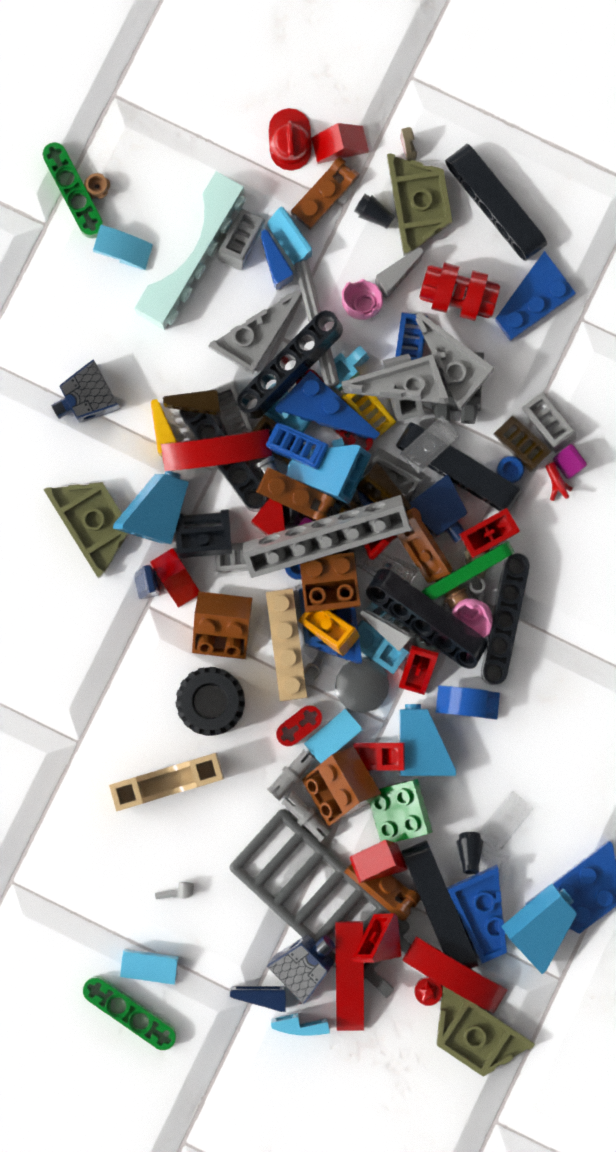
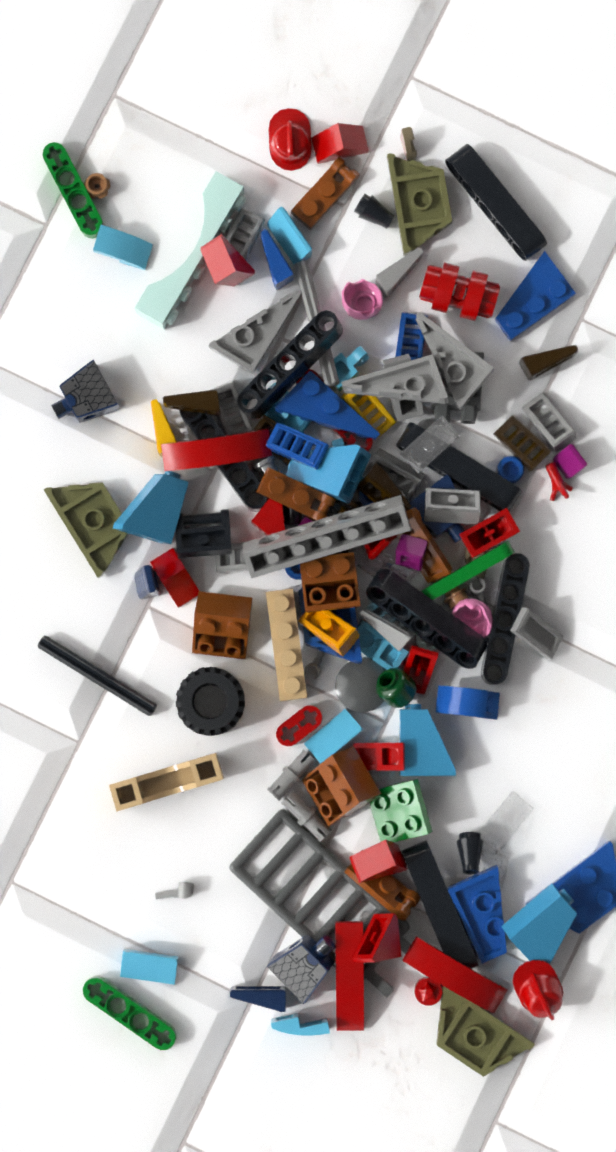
none -> black axle [37,635,157,716]
none -> slope [200,234,255,287]
none -> dark green head [376,668,417,708]
none -> magenta slope [395,534,427,571]
none -> light grey slope [424,488,481,524]
none -> light grey tile [510,607,564,659]
none -> red piece [512,960,564,1021]
none -> dark brown slope [519,345,579,381]

